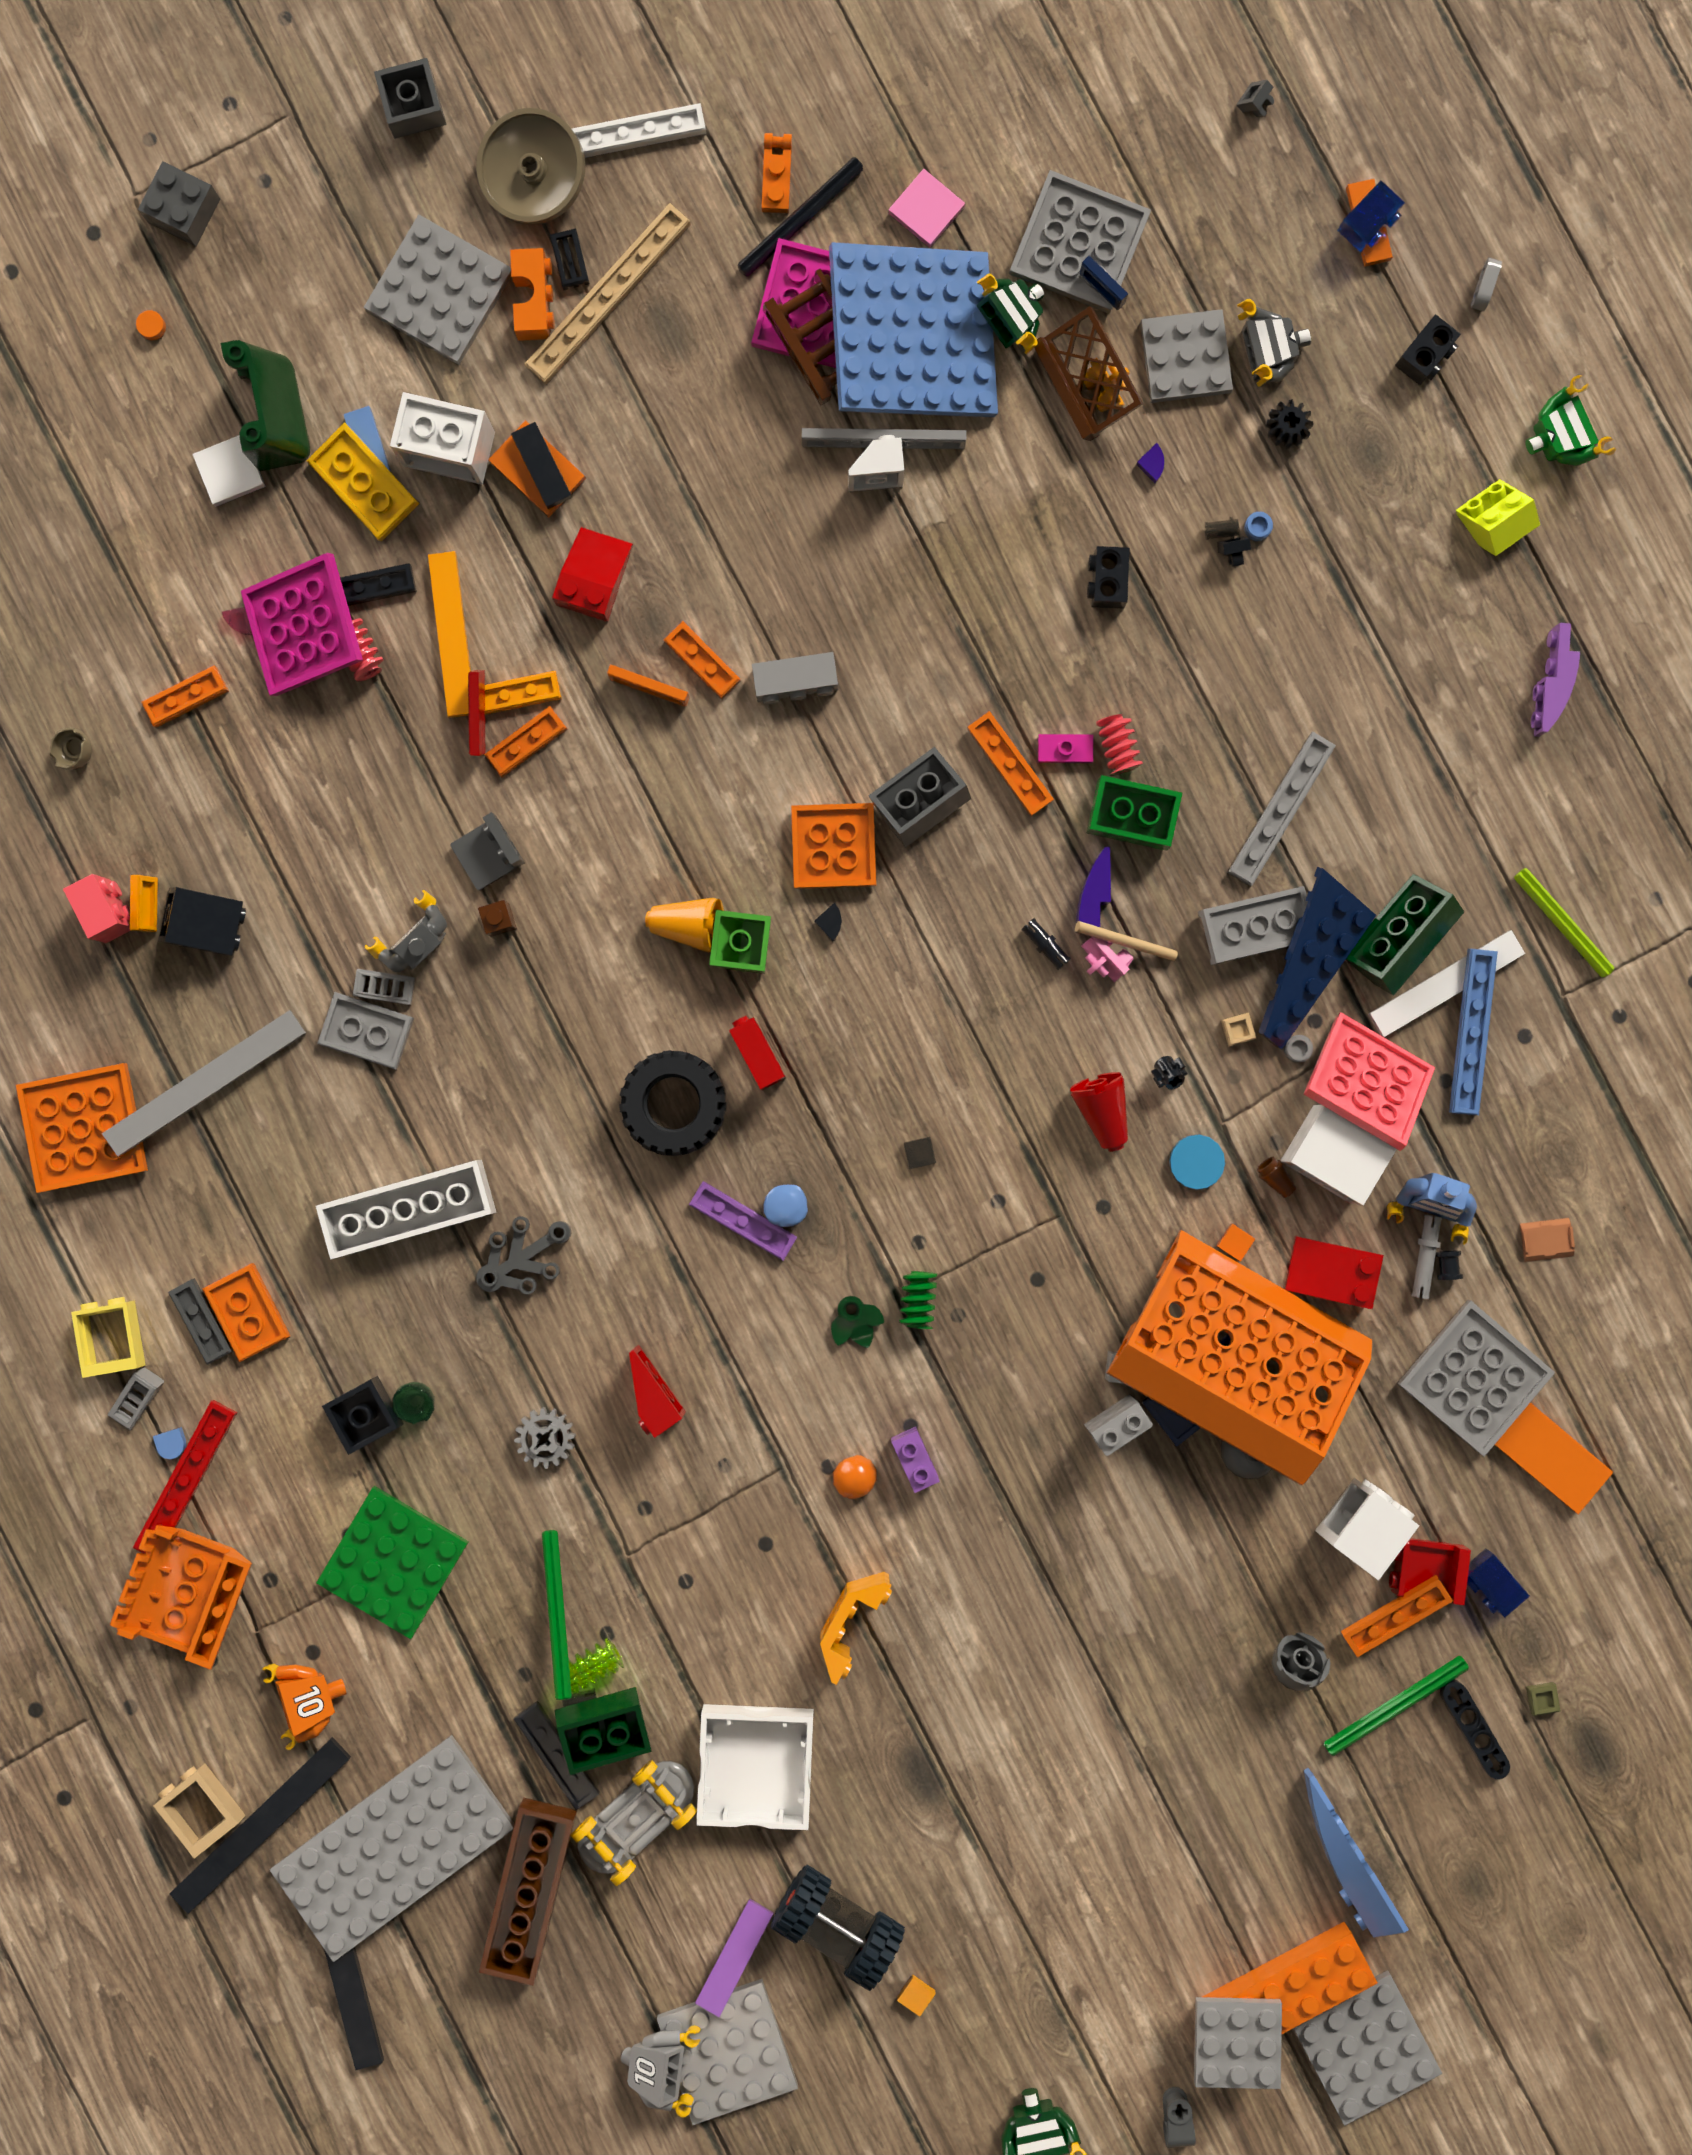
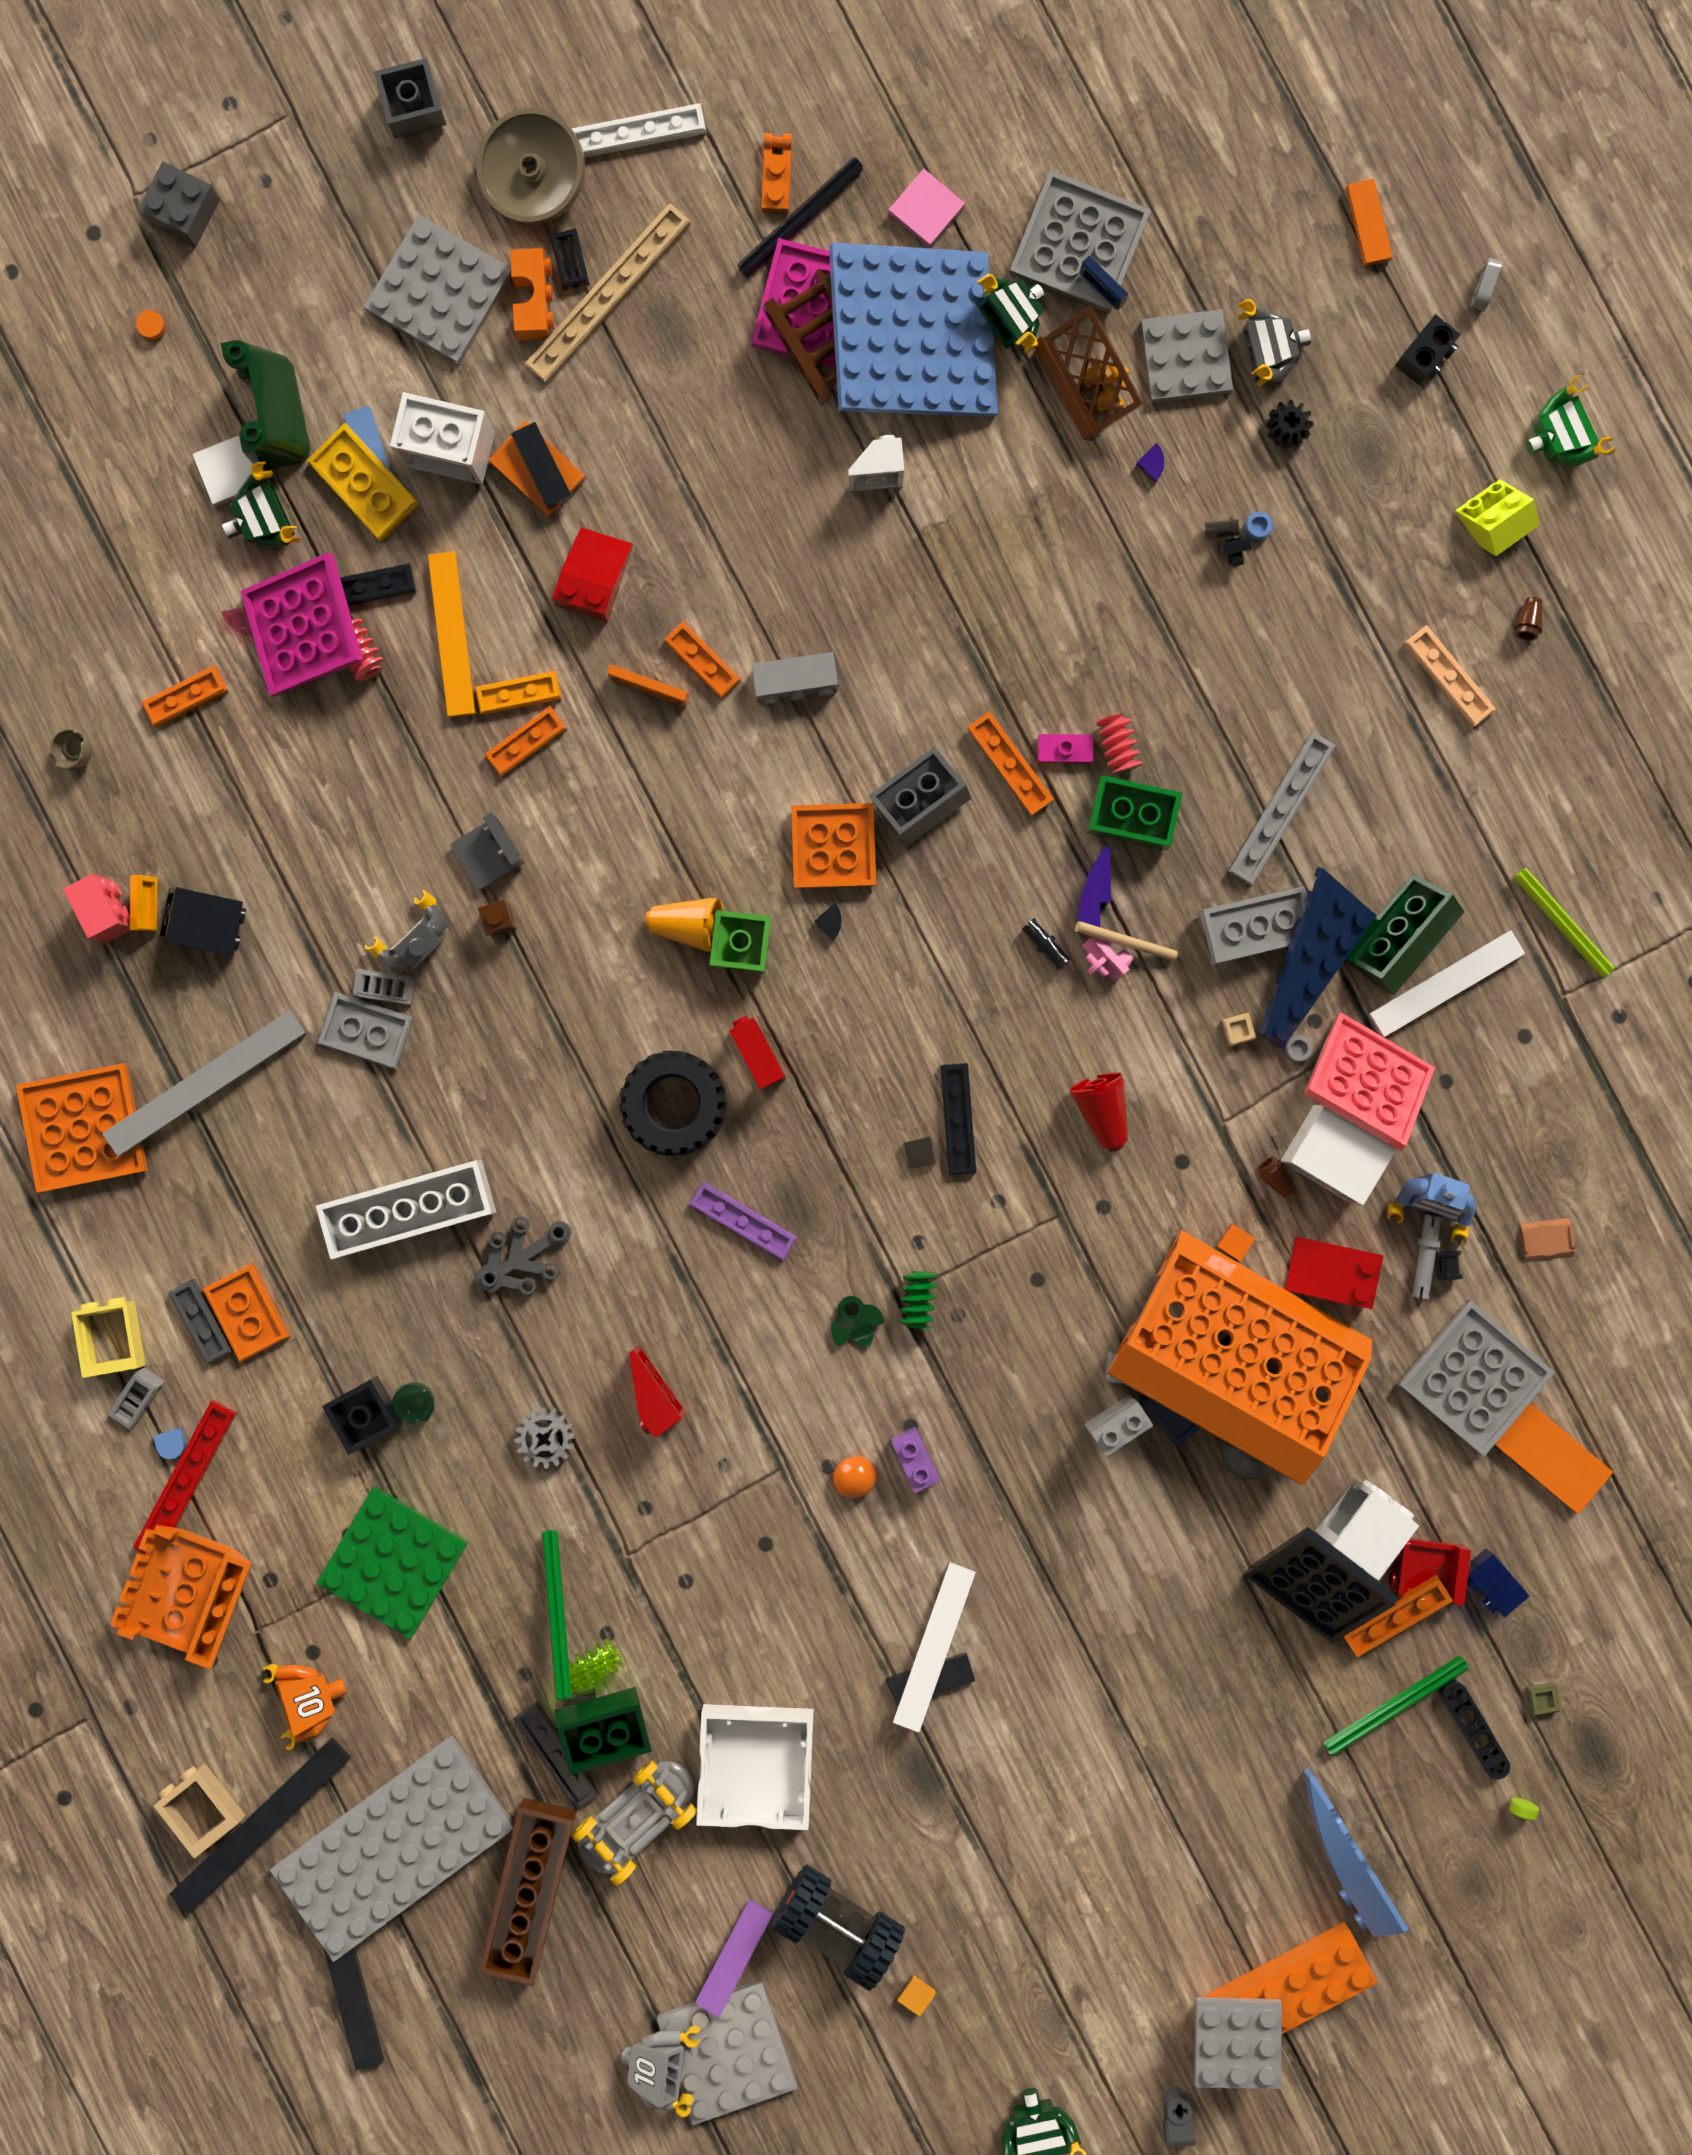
red tile [468,670,485,756] -> none
medium blue hair [763,1185,808,1227] -> none
light grey tile [802,428,966,449] -> none
light orange slope [820,1572,892,1685] -> none
black brick [1087,546,1130,609] -> none
black gear [1151,1056,1188,1090] -> none
dark azure tile [1169,1135,1225,1189] -> none
dark grey tile [1236,80,1274,117] -> none
dark grey cylinder [1272,1633,1330,1692] -> none
light grey plate [1293,1970,1443,2126] -> none
clear blue brick [1337,180,1405,253] -> none
medium blue tile [1449,949,1498,1116] -> none
medium lavender slope [1531,623,1580,737] -> none
none -> torso [222,461,300,550]
none -> black tile [888,1652,975,1706]
none -> white tile [893,1562,976,1732]
none -> black tile [940,1063,977,1175]
none -> black plate [1245,1527,1398,1643]
none -> light nougat tile [1404,625,1496,728]
none -> lime tile [1509,1797,1540,1821]
none -> reddish brown cone [1514,597,1543,641]

